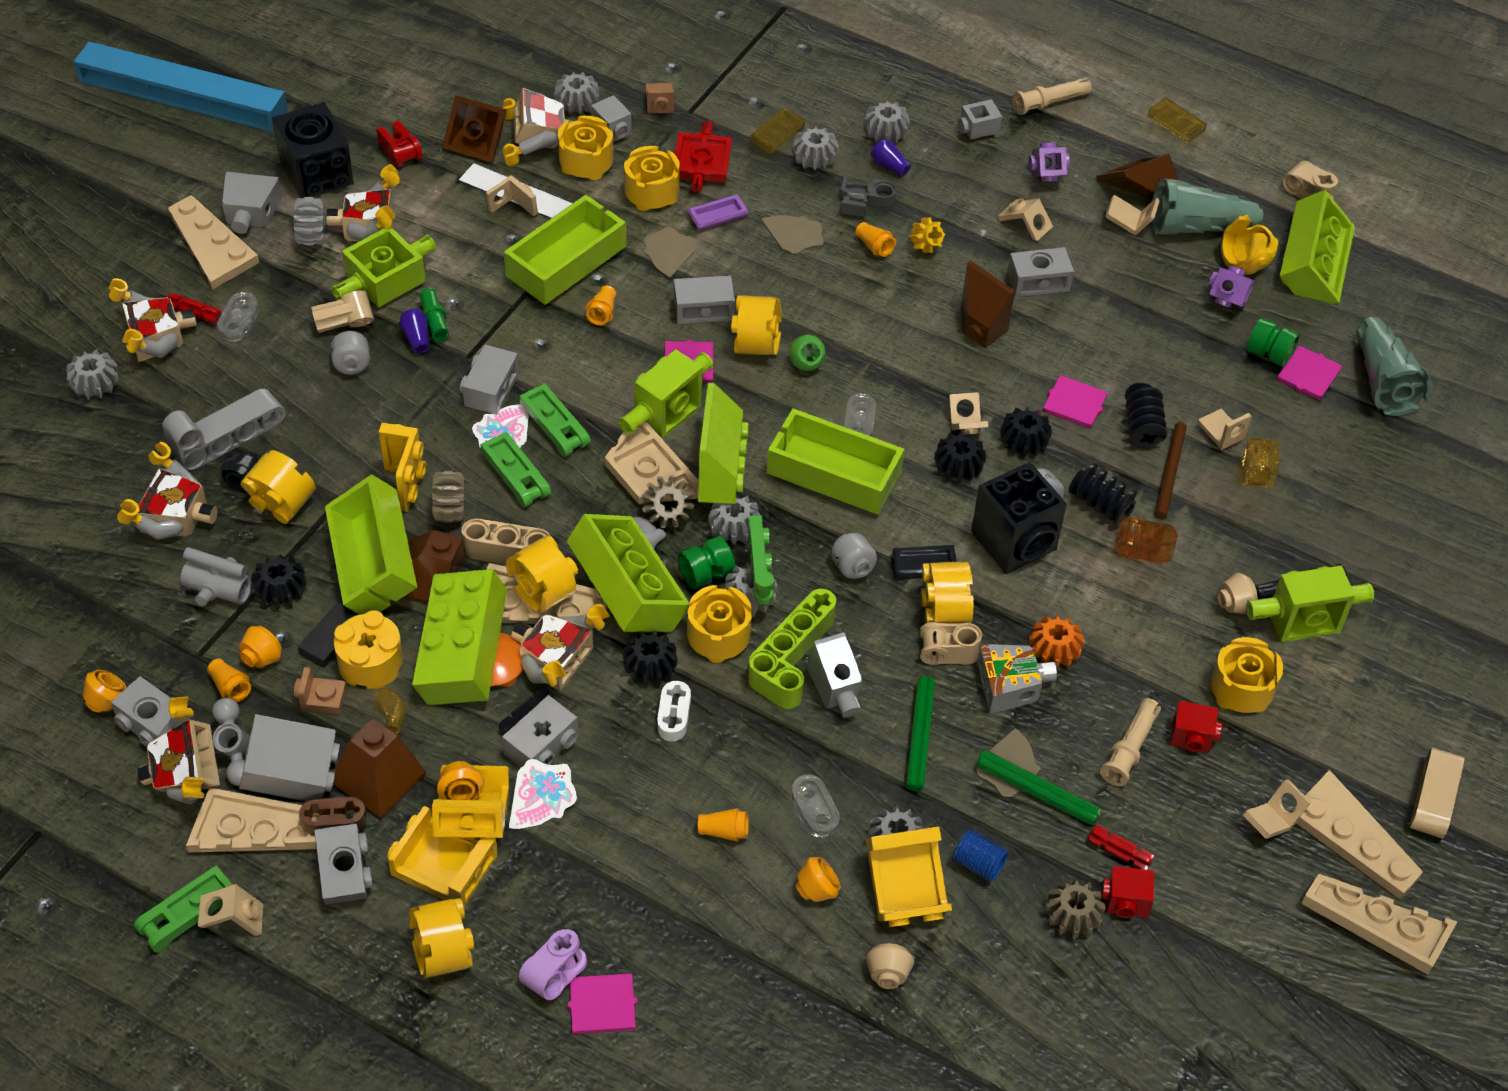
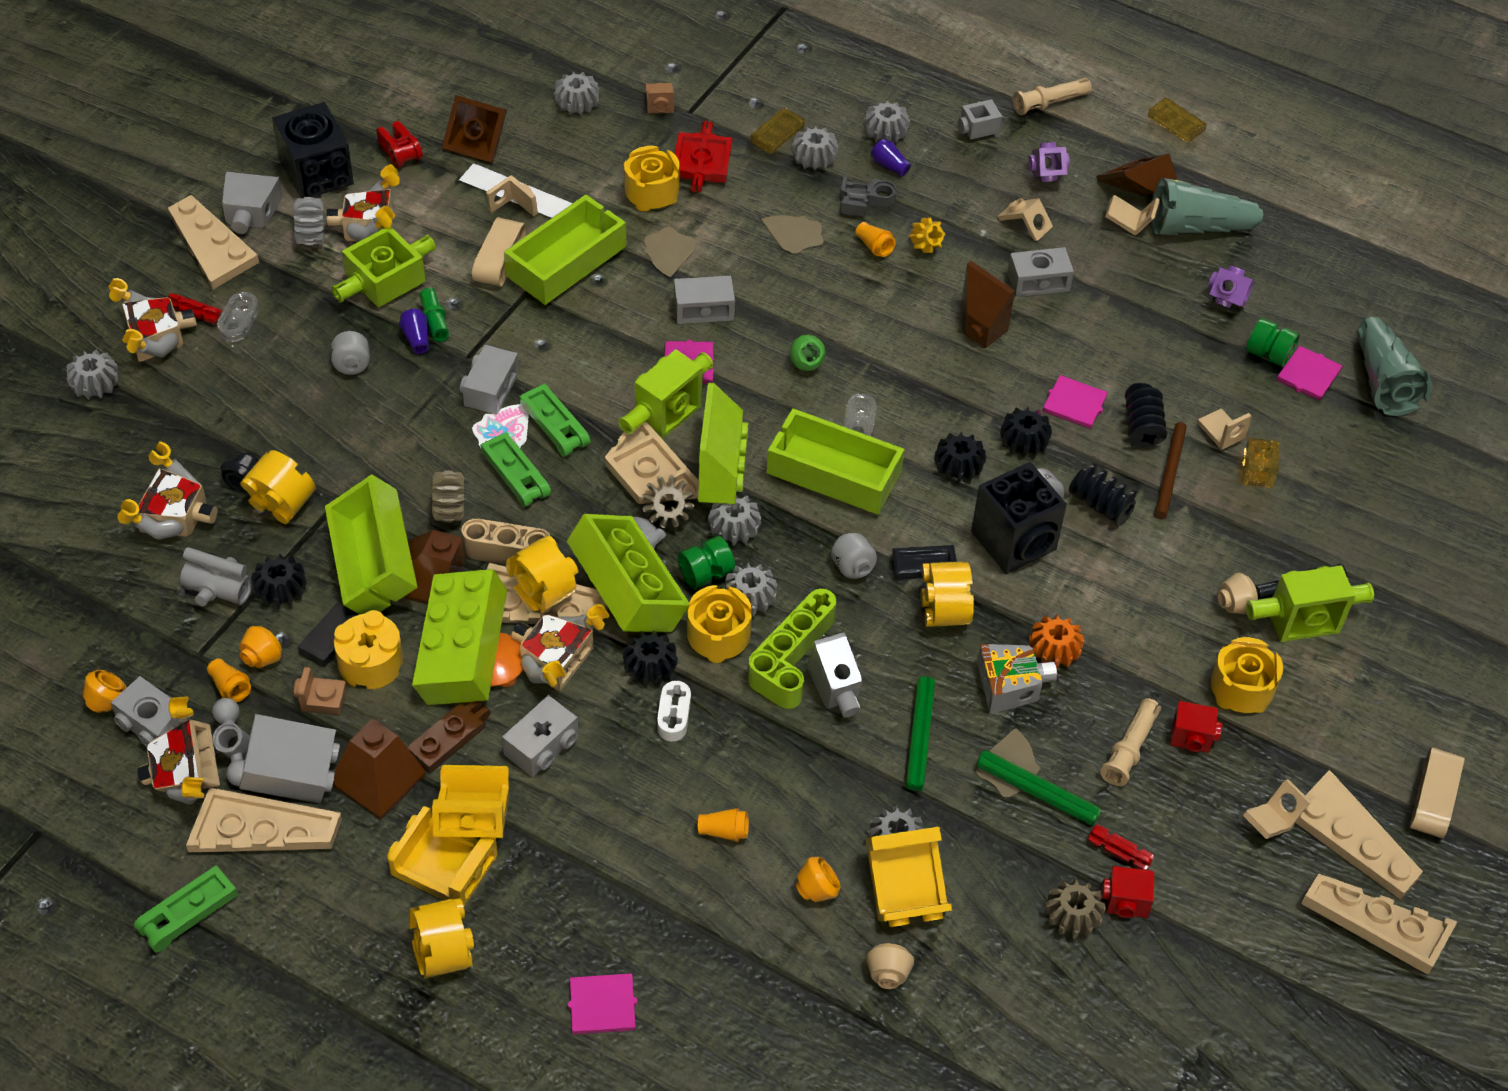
dark azure brick [73,41,288,132] -> none
light grey beam [162,389,286,471] -> none
tan bracket [198,884,263,936] -> none
reddish brown beam [299,797,367,835] -> none
tan piece [311,290,374,333] -> none
light grey brick [315,823,373,905] -> none
clear yellow arm [374,687,406,735] -> none
yellow bracket [379,423,426,512] -> none
light orange cone [437,761,484,800] -> none
black axle [499,687,554,735] -> none
torso [503,88,574,166] -> none
sticker [509,759,577,829] -> none
lavender piece [519,929,587,1000] -> none
yellow brick [558,116,613,180] -> none
light orange cone [585,285,616,325] -> none
light grey brick [591,95,632,142] -> none
medium lavender tile [687,194,749,231] -> none
yellow brick [731,295,782,355] -> none
bright green plate [748,515,774,606] -> none
clear plate [791,774,840,838] -> none
tan piece [920,622,982,665] -> none
tan bracket [949,392,989,435] -> none
blue piece [953,829,1009,882] -> none
clear orange piece [1114,517,1178,564] -> none
yellow helmet [1221,214,1278,275] -> none
lime slope [1280,190,1355,304] -> none
tan piece [1282,161,1338,200] -> none
none -> reddish brown hinge [407,701,491,774]
none -> tan beam [472,217,526,287]

